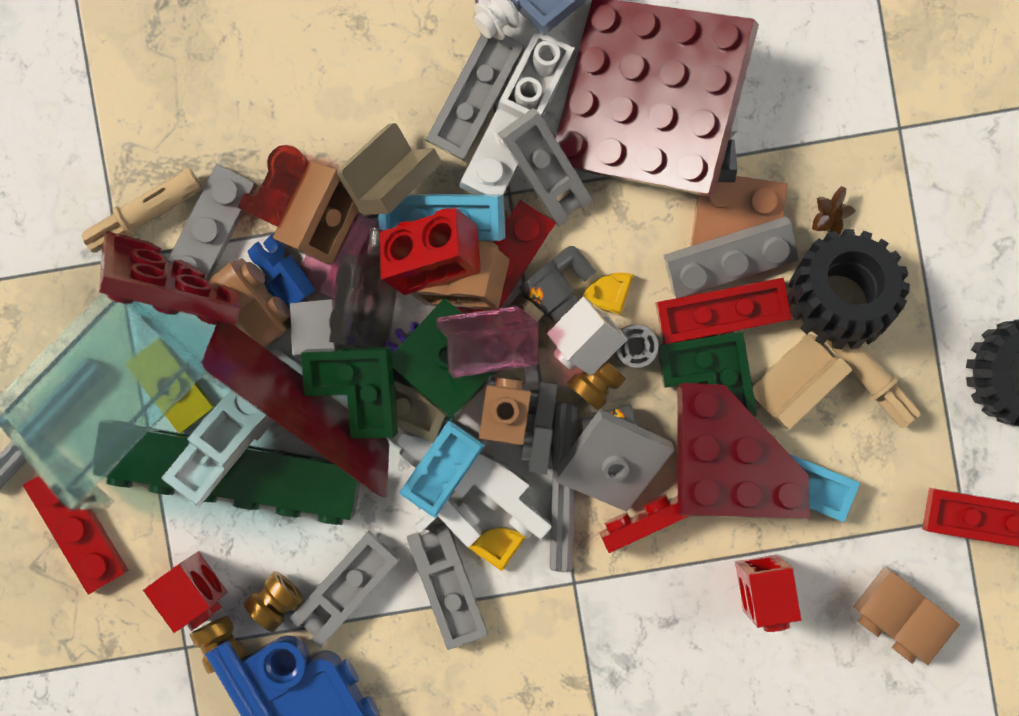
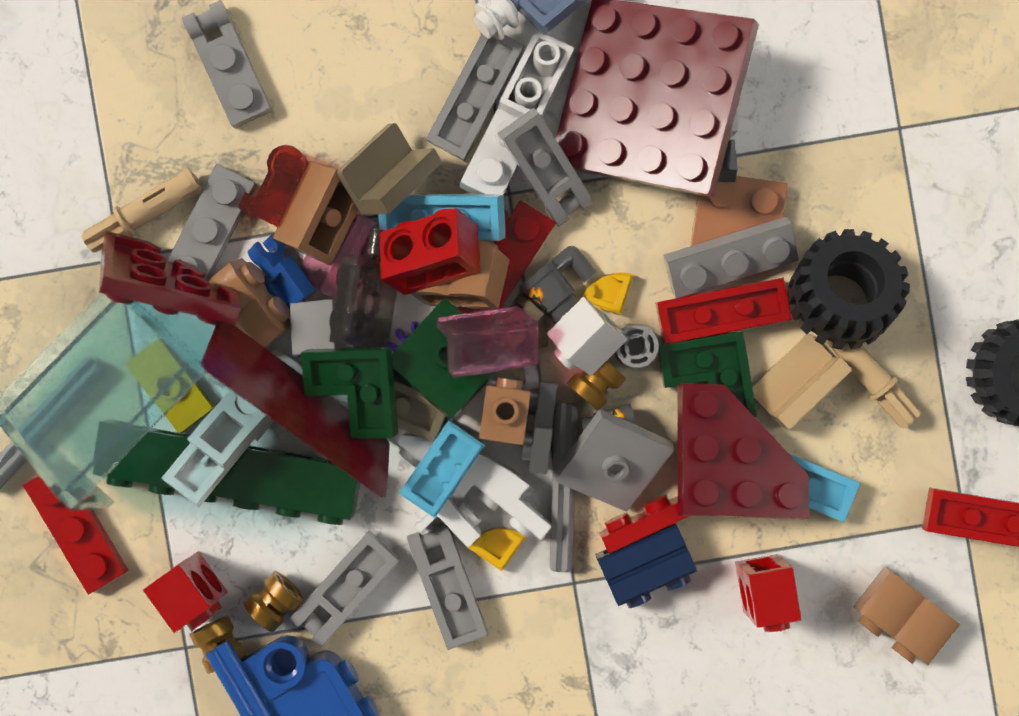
reddish brown plant [812,186,856,236] -> none
none -> light grey plate [182,0,273,128]
none -> dark blue brick [595,523,697,608]

